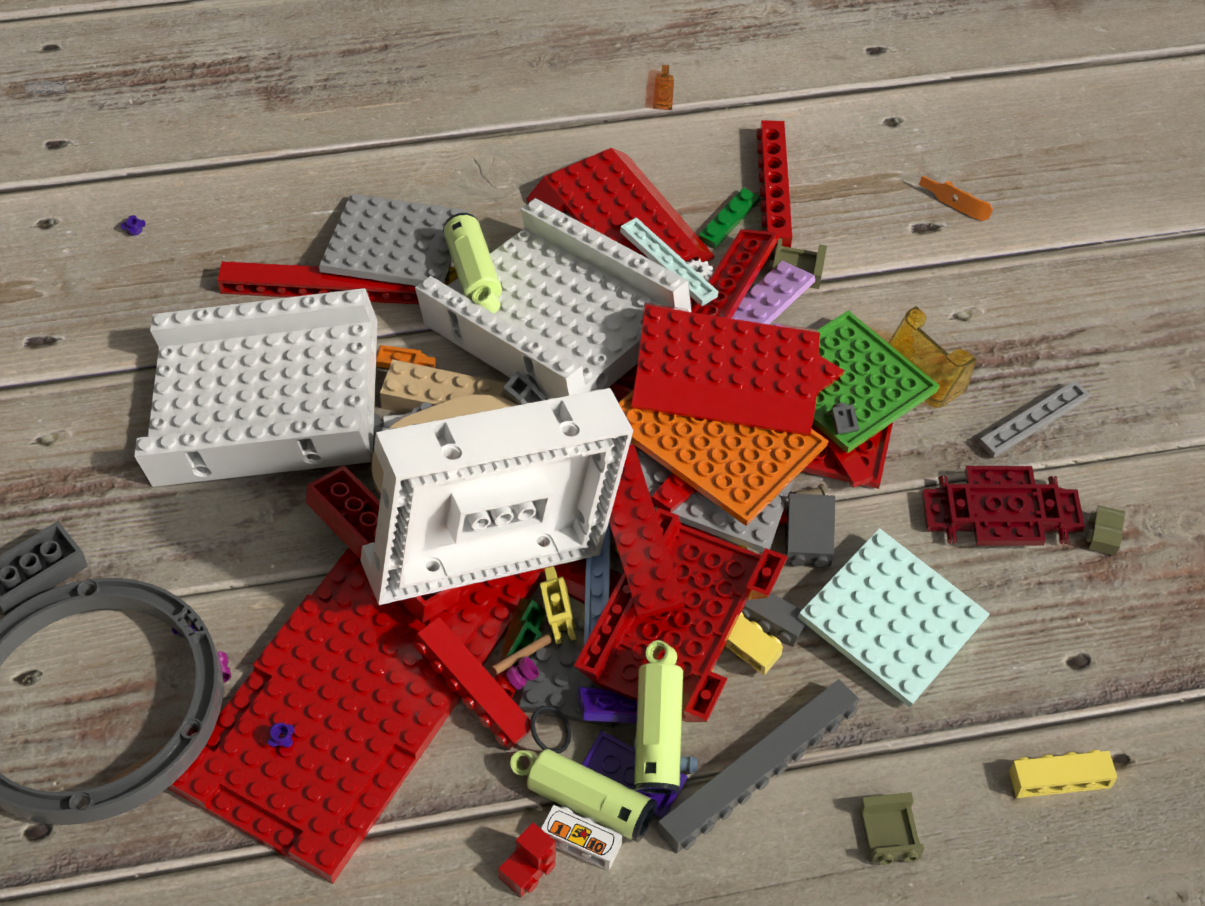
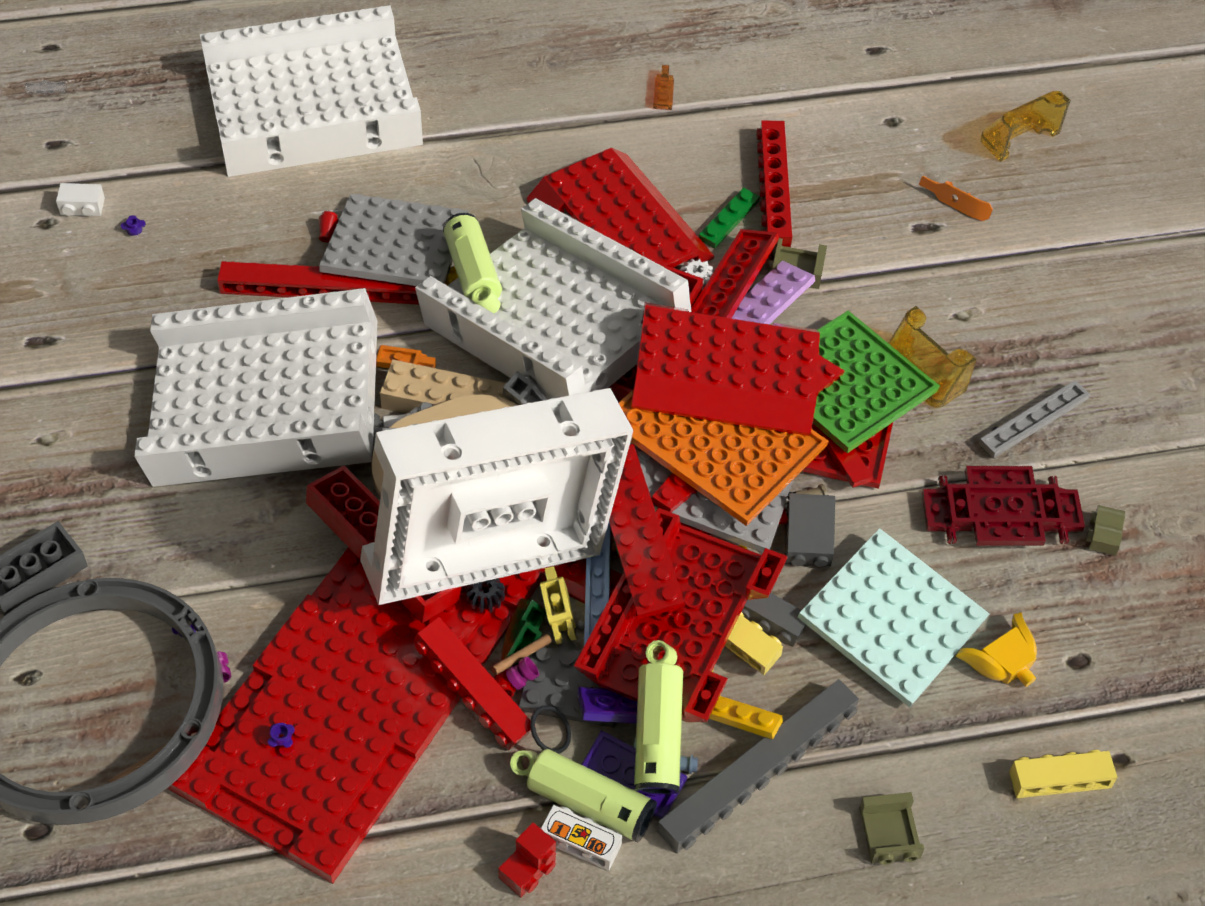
light aqua plate [620,218,718,306] -> none
dark grey bracket [827,402,859,435] -> none
none -> white brick [56,183,105,216]
none -> white brick [200,5,423,177]
none -> red cone [319,211,339,243]
none -> black gear [465,578,505,613]
none -> yellow plate [709,696,783,740]
none -> yellow torso [956,612,1037,687]
none -> clear yellow windscreen [980,91,1071,162]

